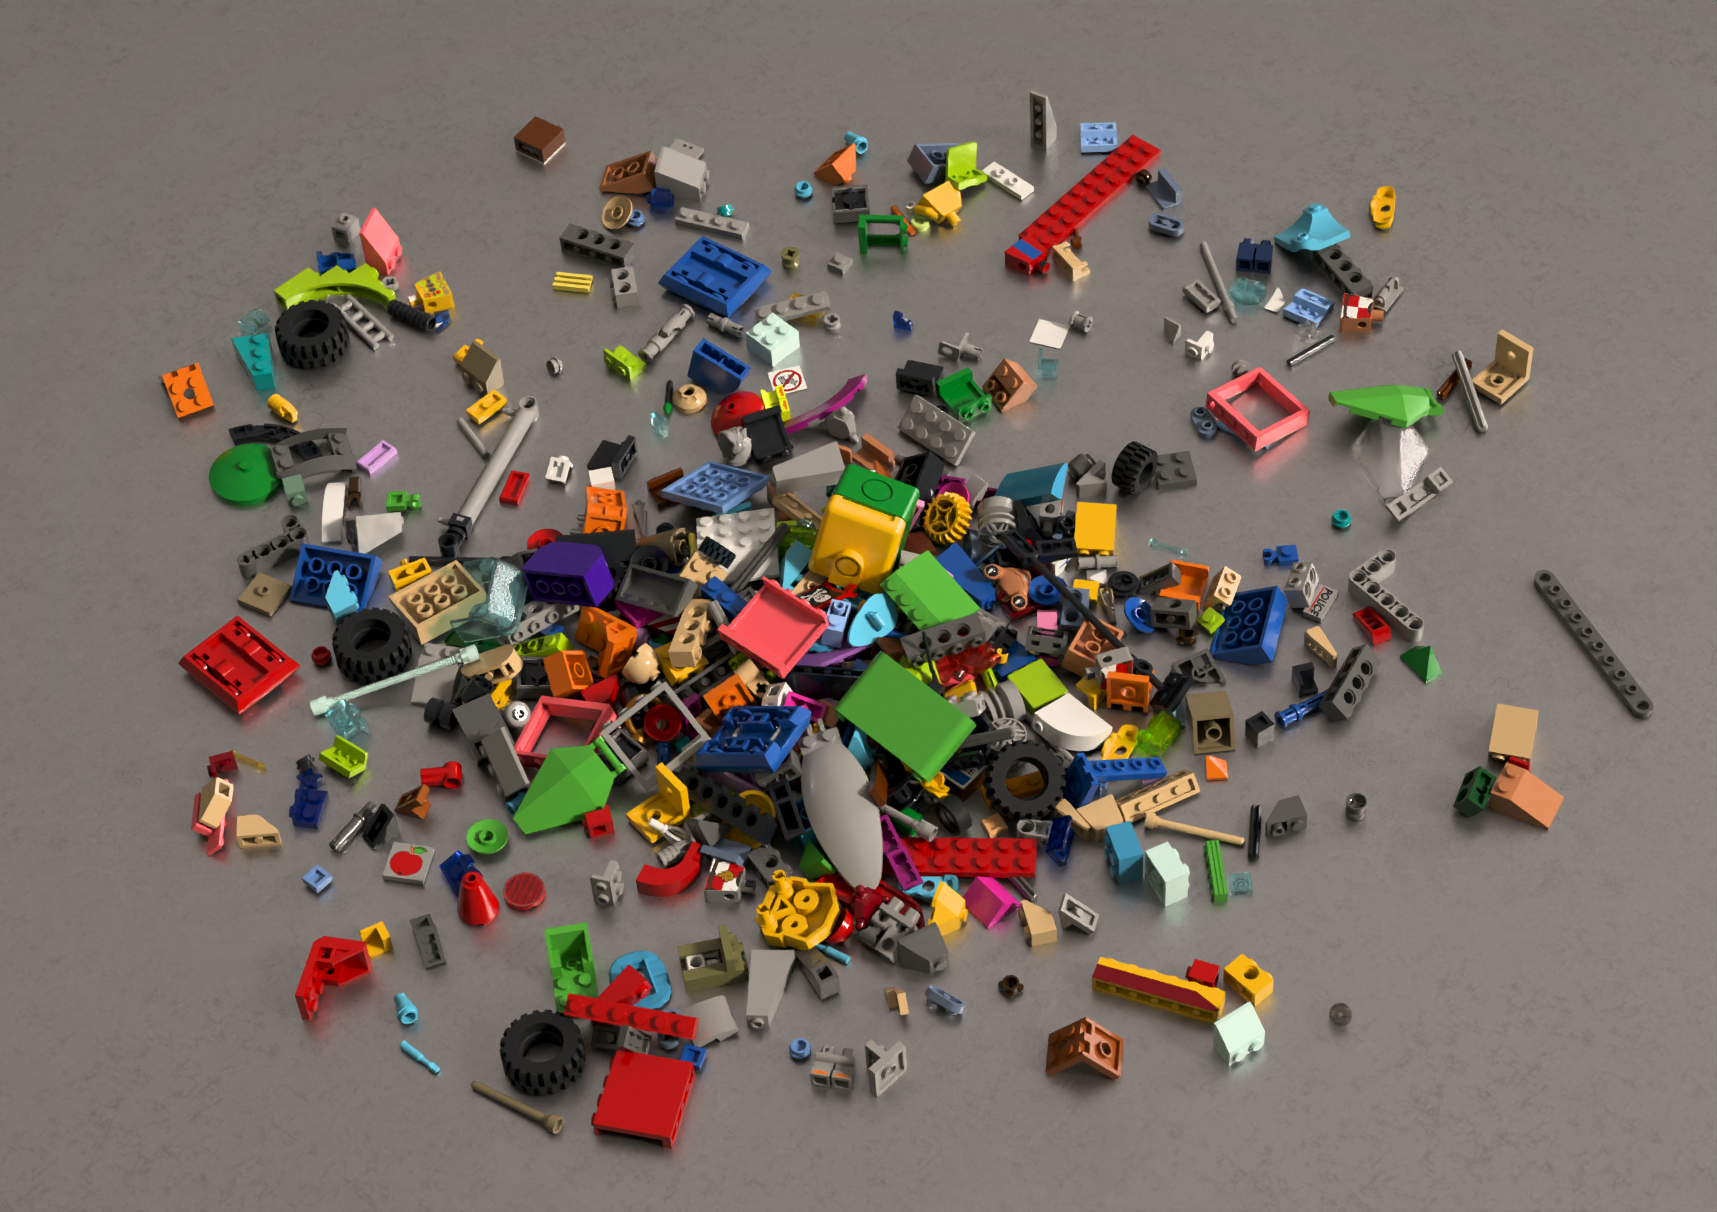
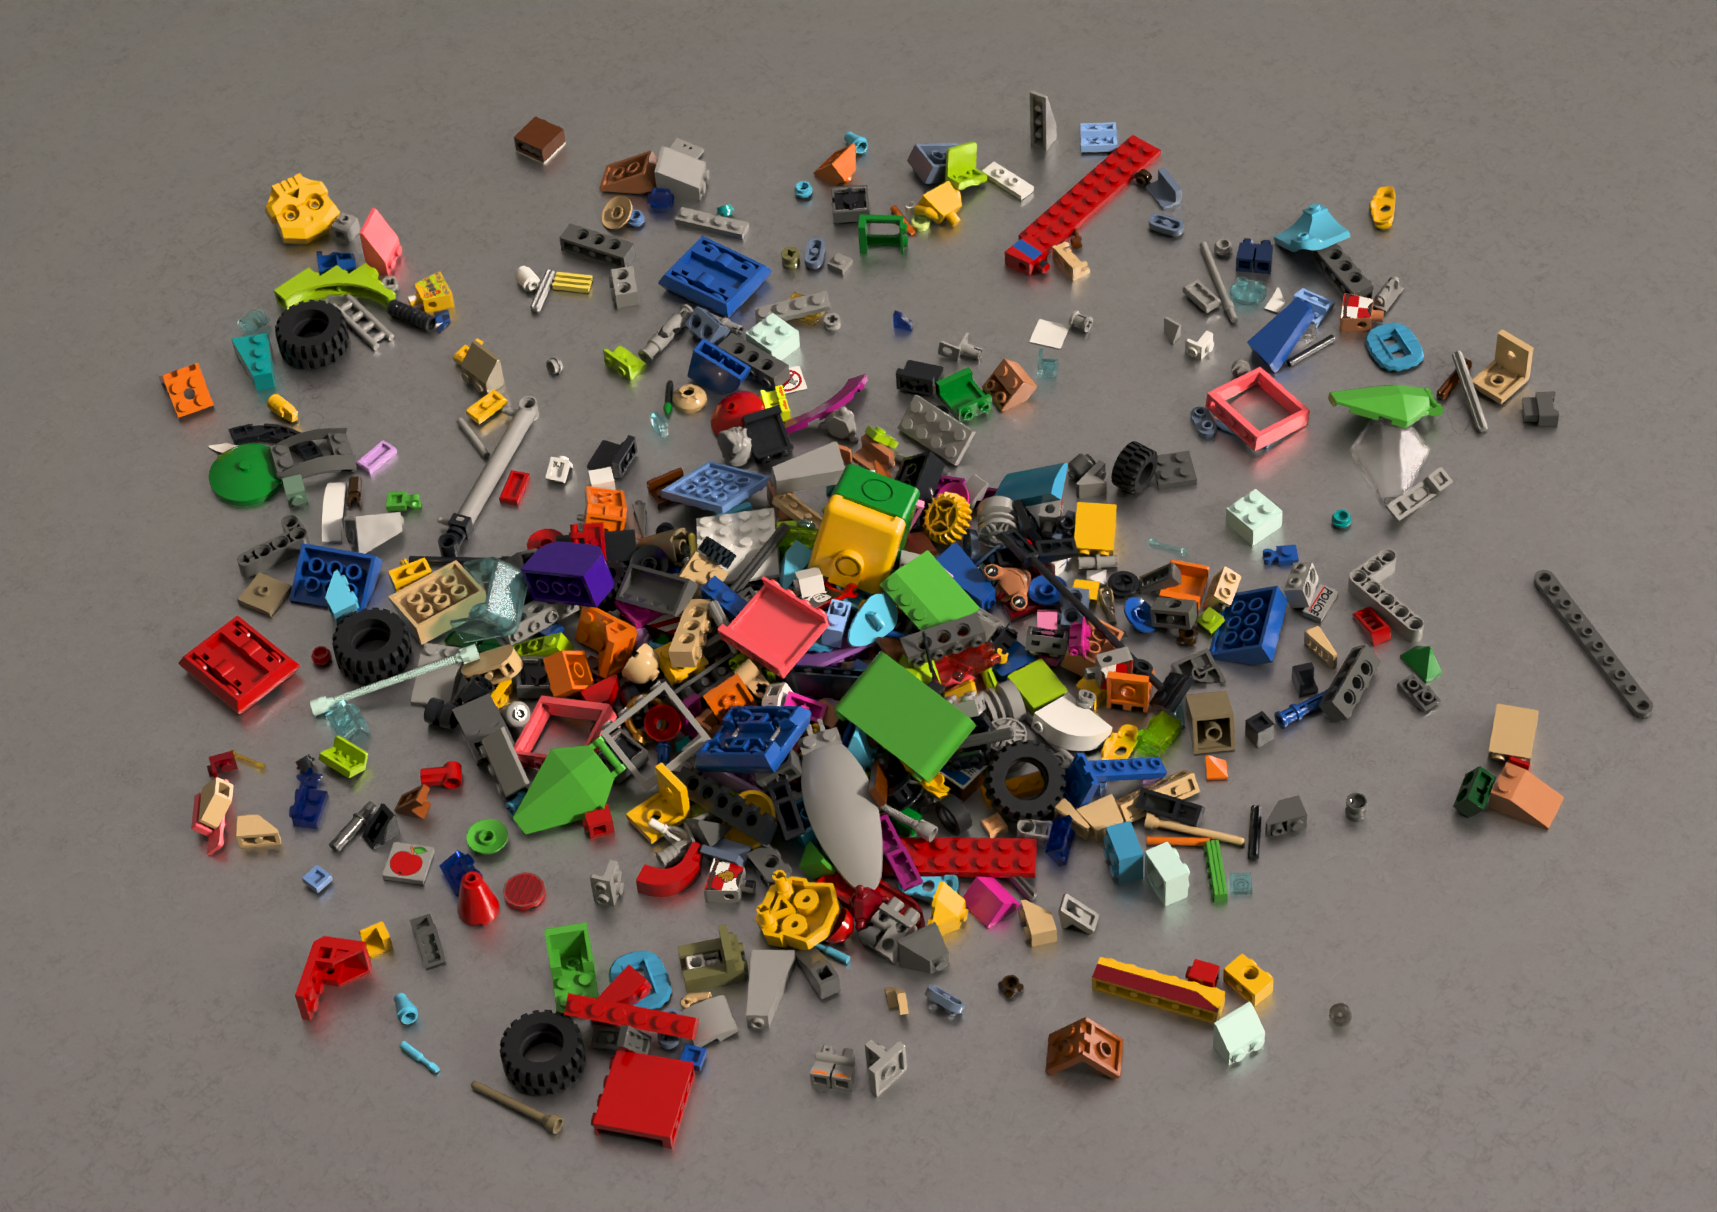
medium blue plate [789,1038,811,1060] -> none
none -> white sticker [208,443,238,453]
none -> yellow brick [265,173,340,245]
none -> white brick [515,266,540,292]
none -> light grey axle [530,269,556,313]
none -> red plate [569,522,607,562]
none -> tan arm [680,992,712,1010]
none -> sand blue brick [684,306,730,346]
none -> dark grey brick [717,333,791,391]
none -> white brick [793,567,825,598]
none -> sand blue plate [804,237,825,269]
none -> lime plate [864,425,899,449]
none -> dark pink hinge [1068,617,1091,660]
none -> light grey bush [1075,689,1096,709]
none -> black slope [1135,787,1206,828]
none -> orange bar [1146,836,1210,846]
none -> light grey plate [1214,238,1233,255]
none -> light aqua brick [1226,489,1283,546]
none -> blue slope [1247,297,1315,373]
none -> dark azure piece [1365,322,1424,372]
none -> dark grey slope [1397,673,1441,712]
none -> dark grey piece [1521,391,1559,427]

